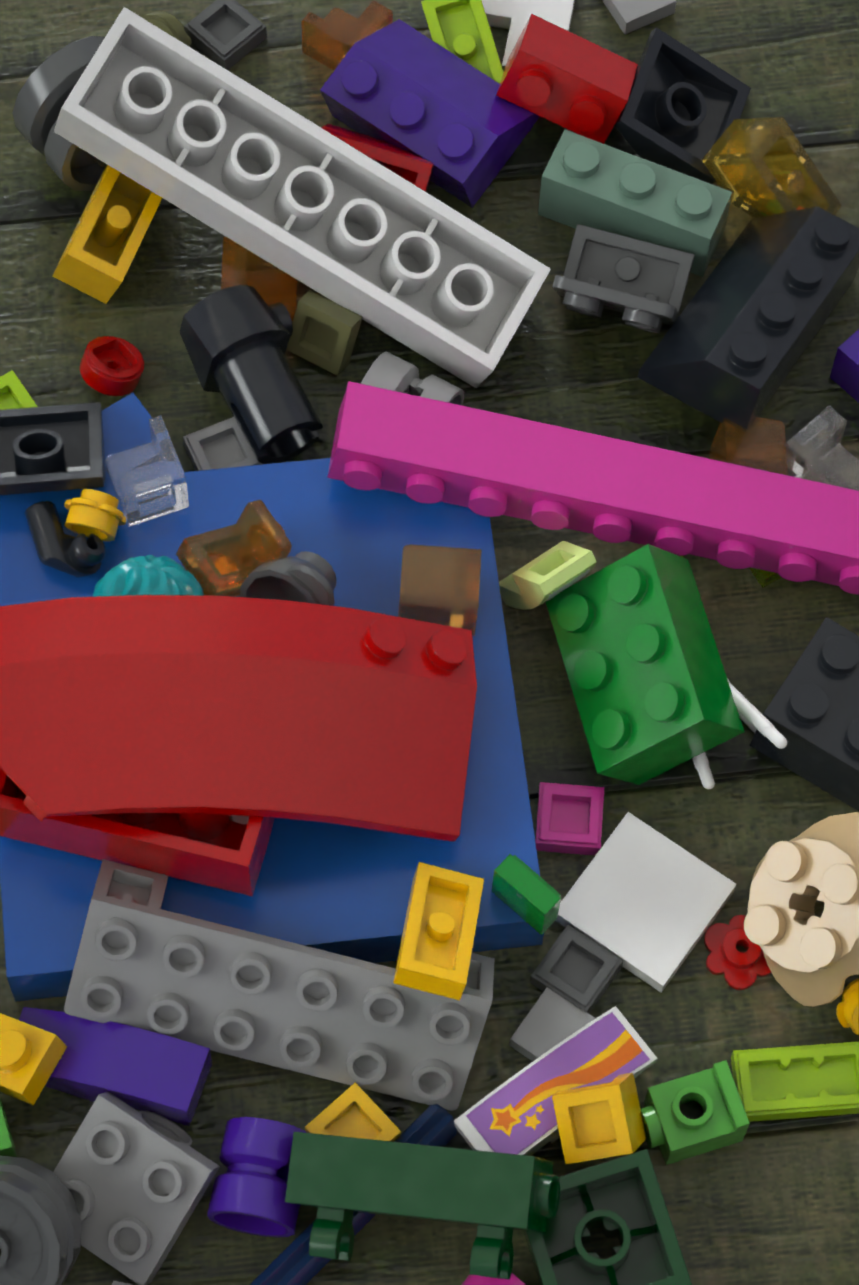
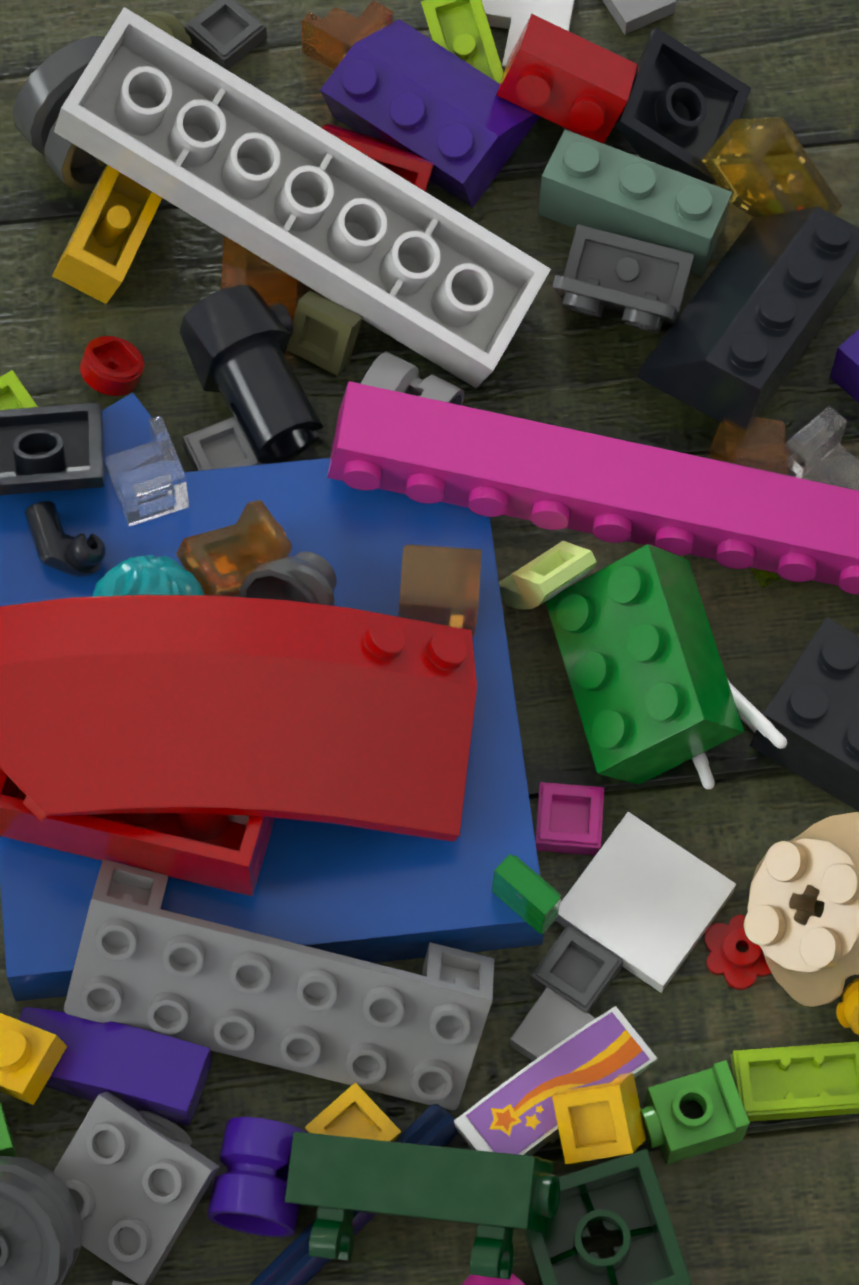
yellow plate [64,489,126,541] -> none
yellow plate [393,862,484,1001] -> none

